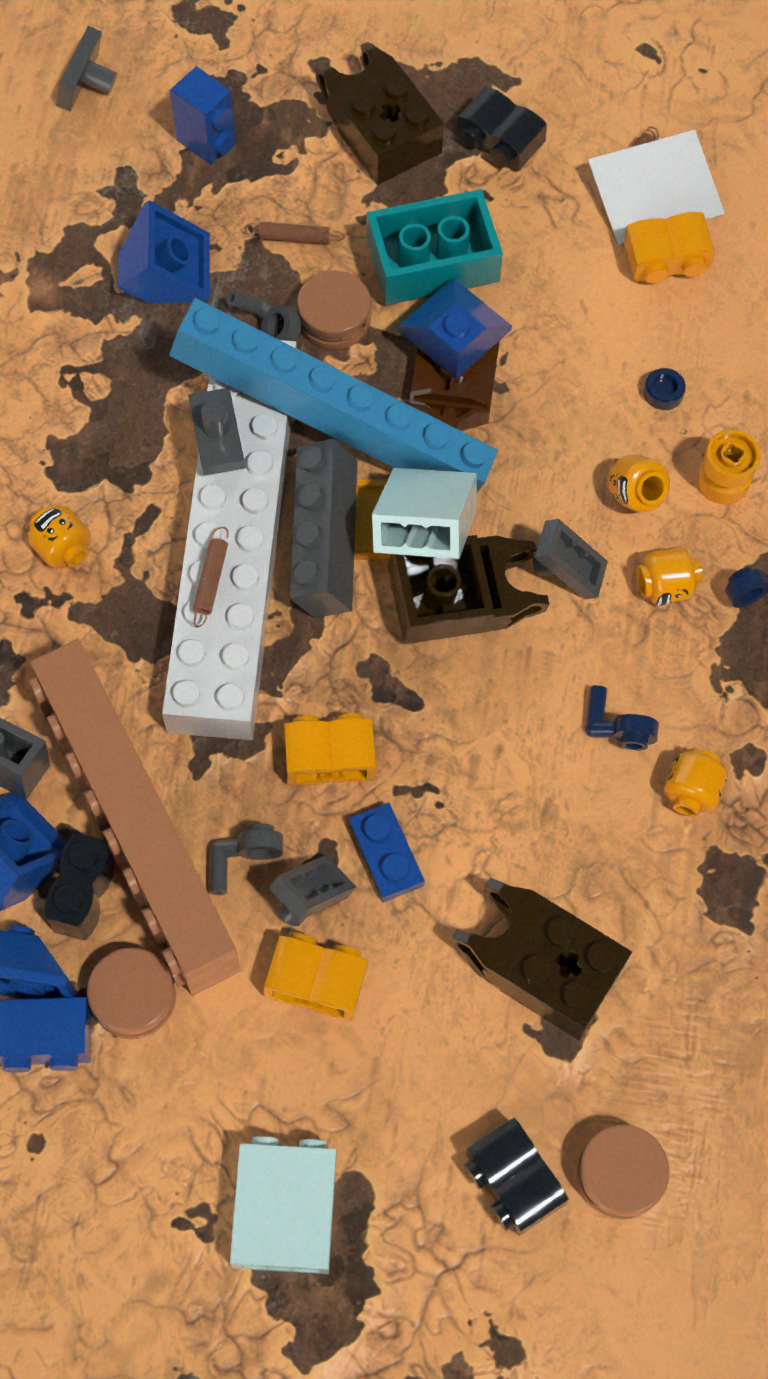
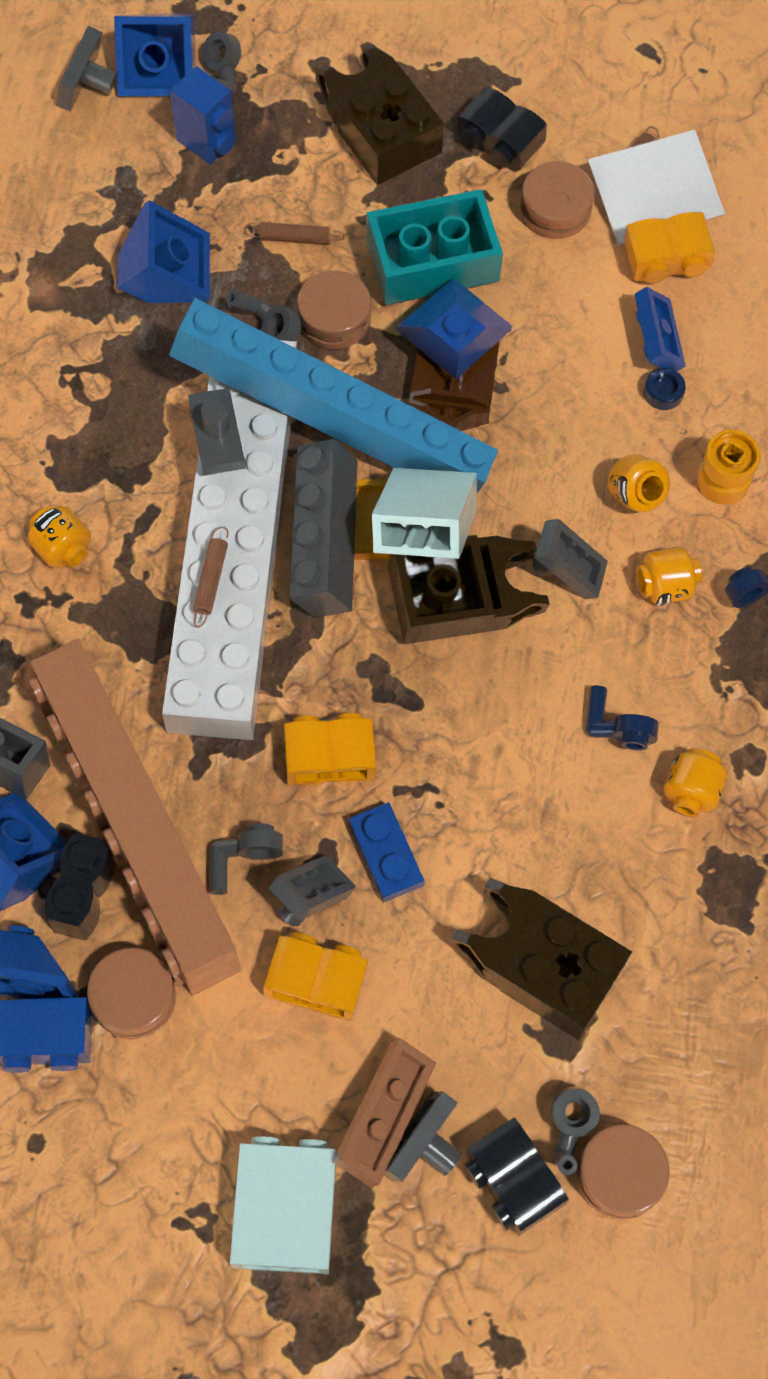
none -> blue slope [114,14,195,96]
none -> dark grey plate [203,31,241,96]
none -> nougat plate [332,1037,436,1188]
none -> dark grey tile [384,1091,461,1182]
none -> nougat head [520,161,594,239]
none -> dark grey plate [551,1087,600,1175]
none -> blue plate [634,286,686,371]

